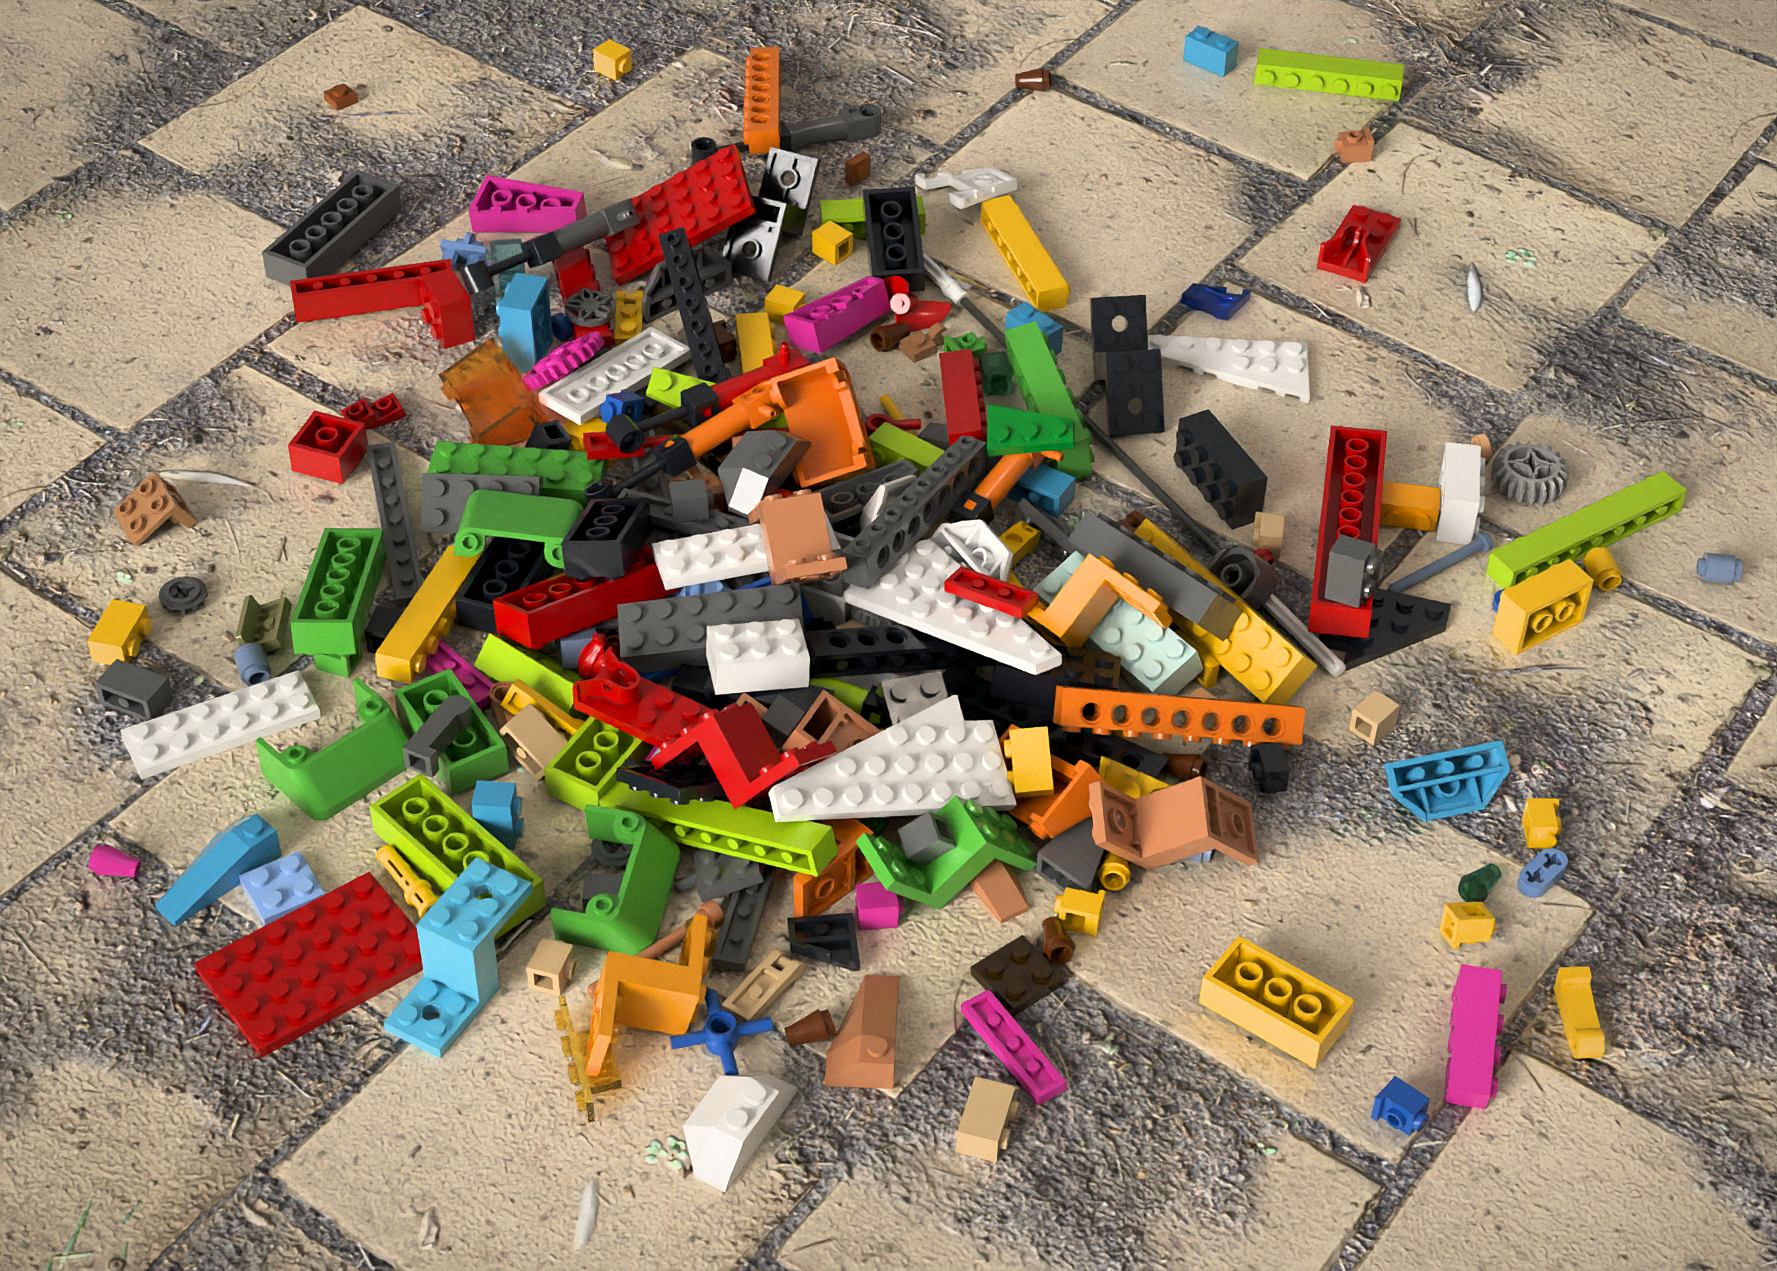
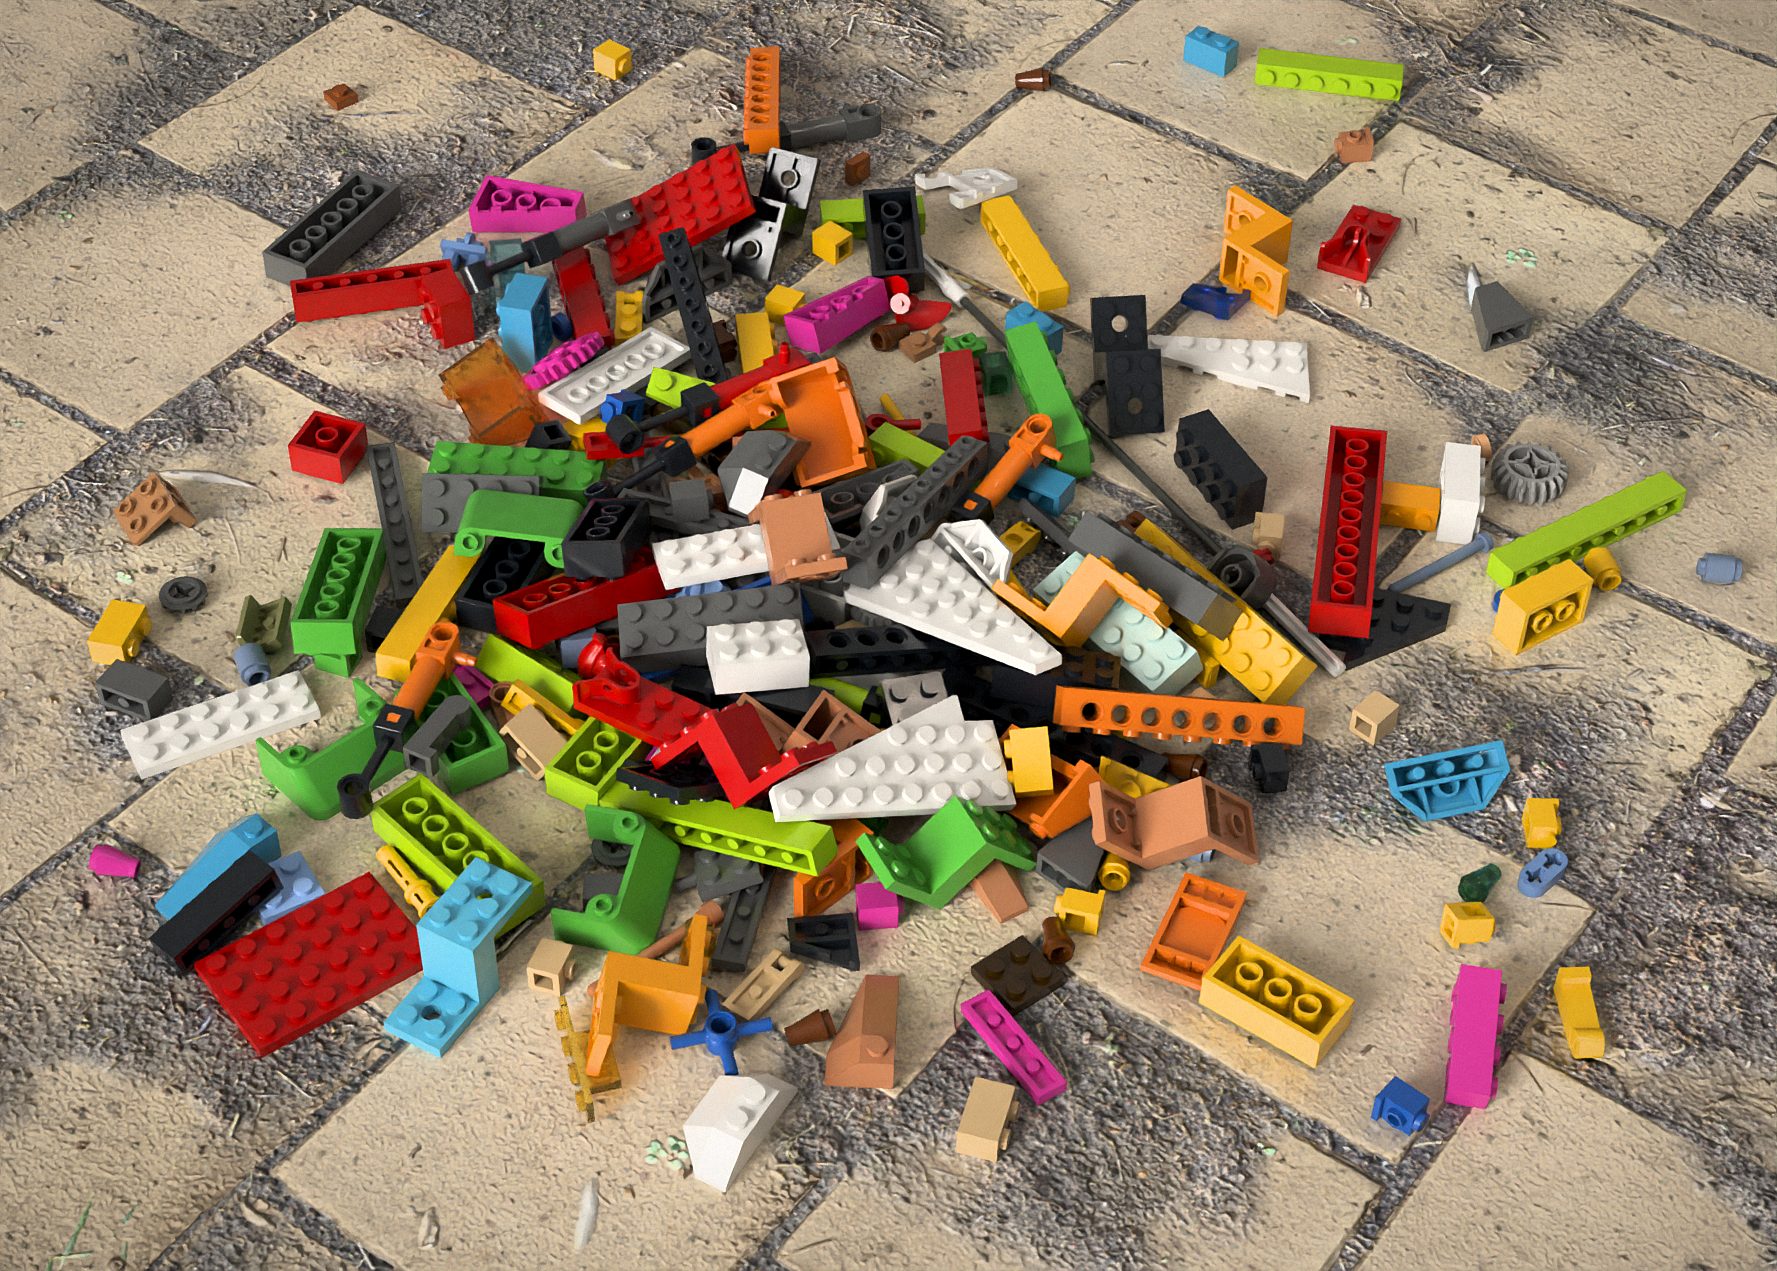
red slope [340,392,407,430] -> none
dark azure brick [471,780,525,850] -> none
dark grey wheel [565,288,616,327] -> none
dark grey brick [761,694,805,751] -> none
dark grey brick [898,811,957,865] -> none
red plate [944,566,1039,619] -> none
green wing [987,404,1075,457] -> none
dark grey brick [1325,534,1385,608] -> none
none -> black brick [149,850,284,977]
none -> piece [337,621,478,819]
none -> orange slope [1140,872,1247,991]
none -> light orange bracket [1219,185,1293,317]
none -> dark grey slope [1471,281,1534,352]

